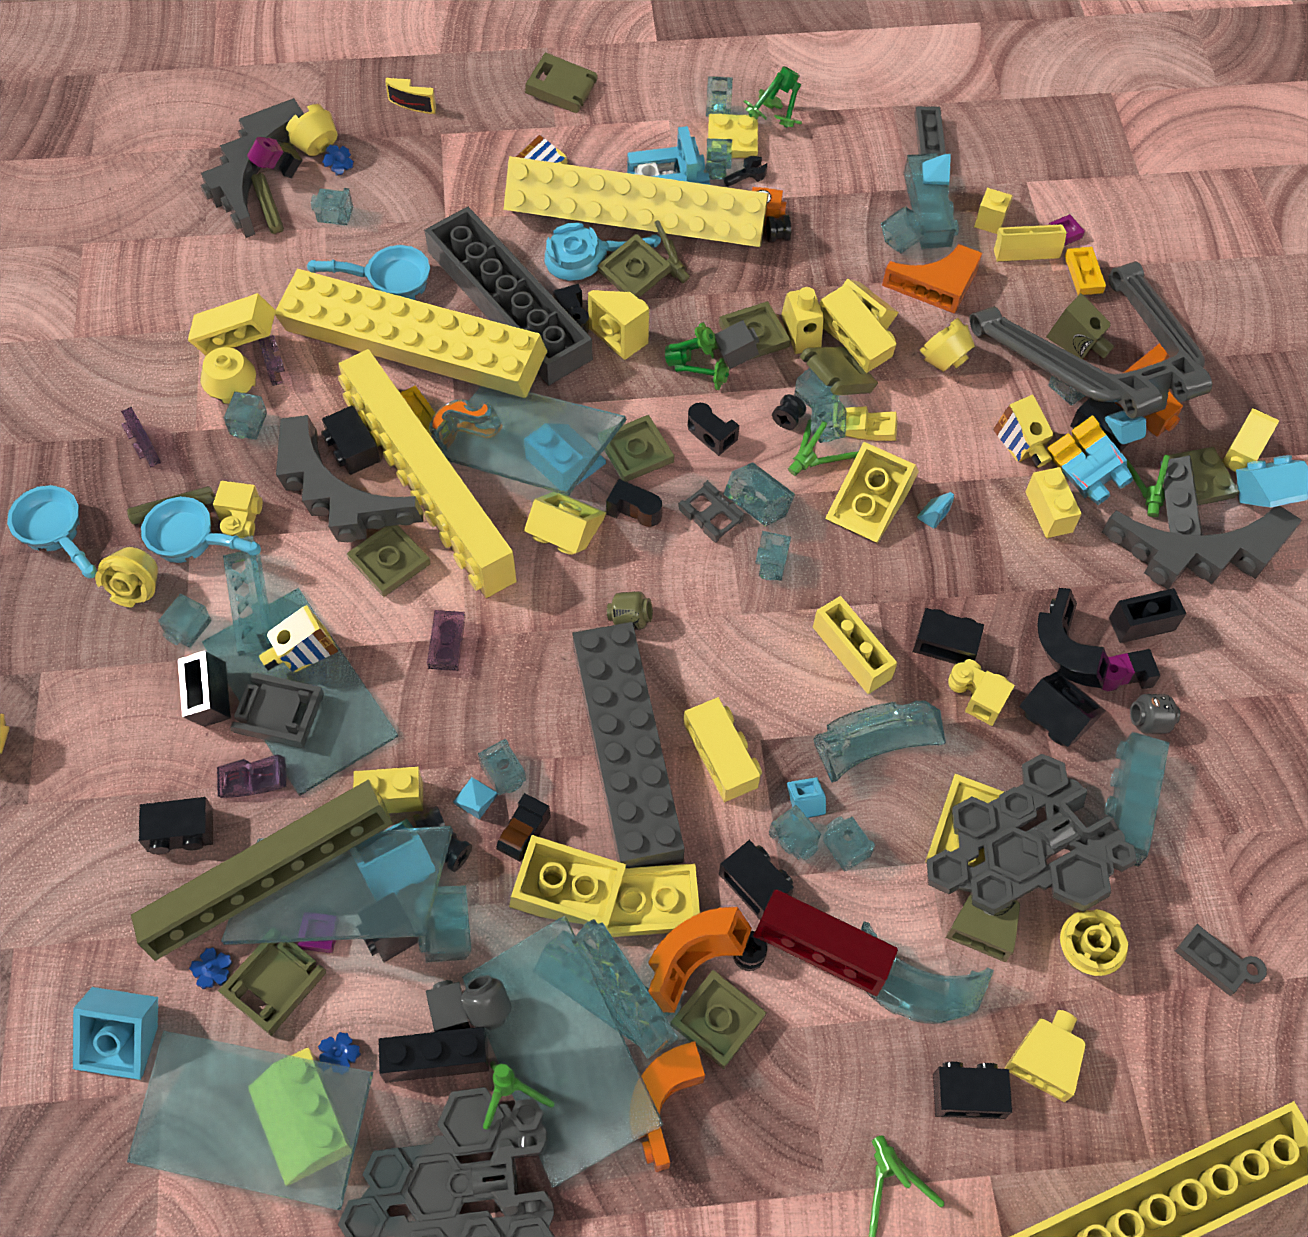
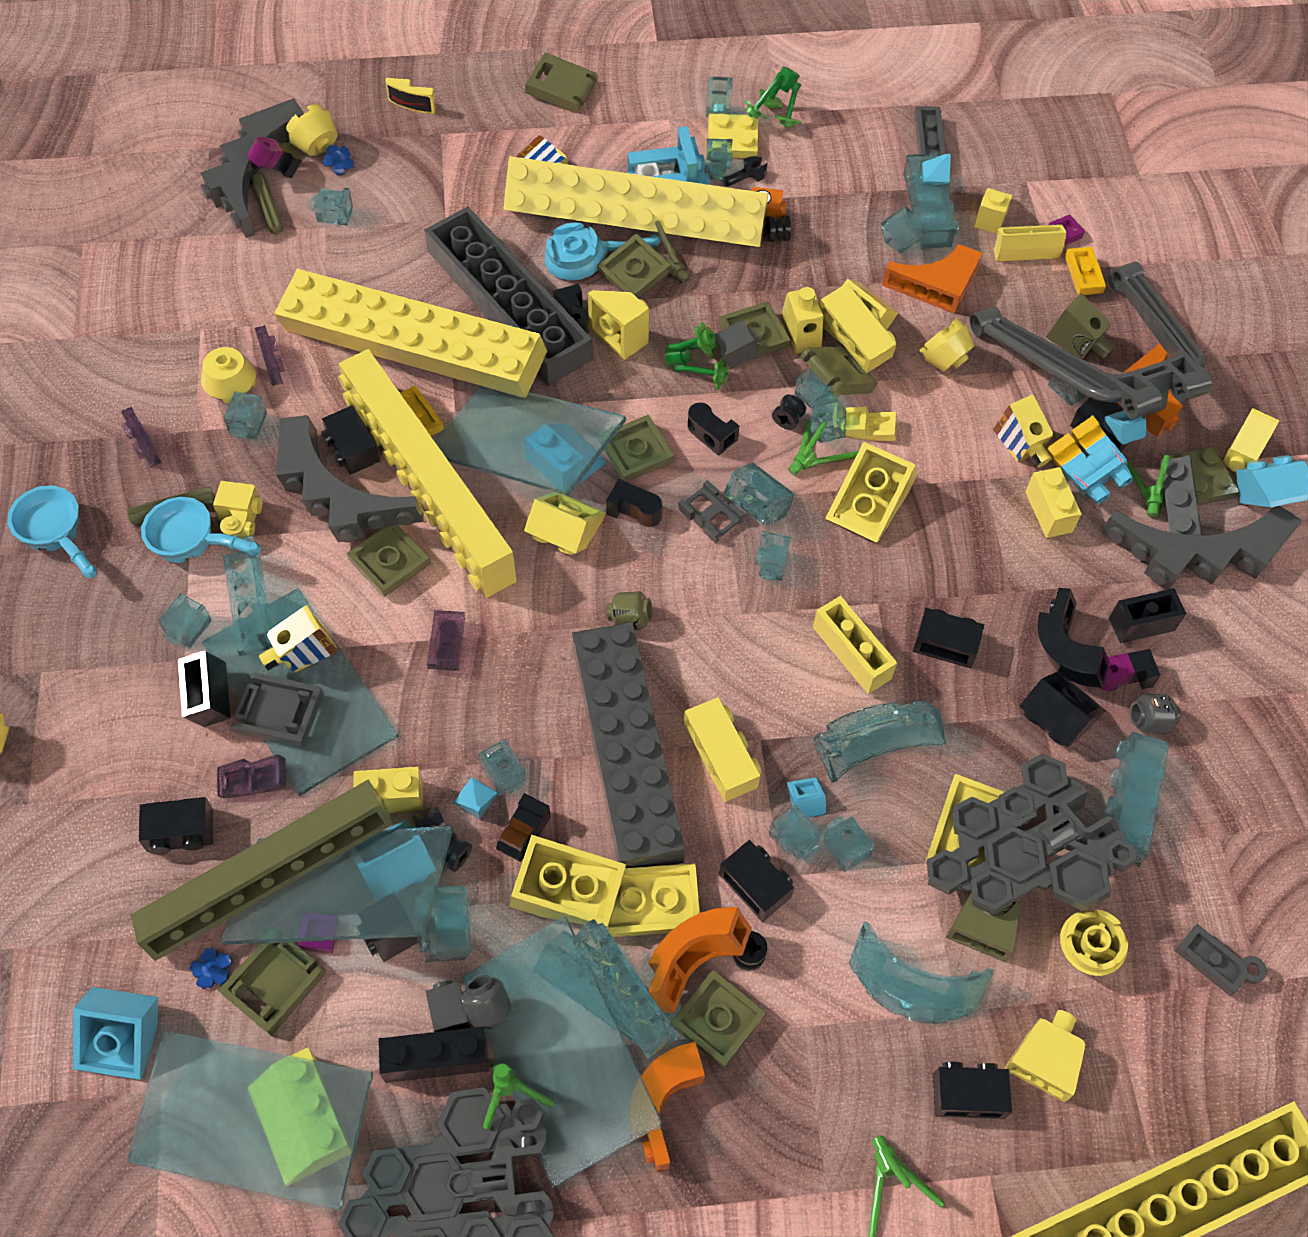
light yellow cone [95,547,158,607] -> none
light yellow brick [188,293,276,356] -> none
medium azure piece [307,245,430,300] -> none
blue plant [318,1032,361,1076] -> none
clear light blue animal [429,399,502,451] -> none
dark red panel [753,889,898,997] -> none
medium azure slope [917,492,954,529] -> none
light yellow brick [948,659,1015,726] -> none

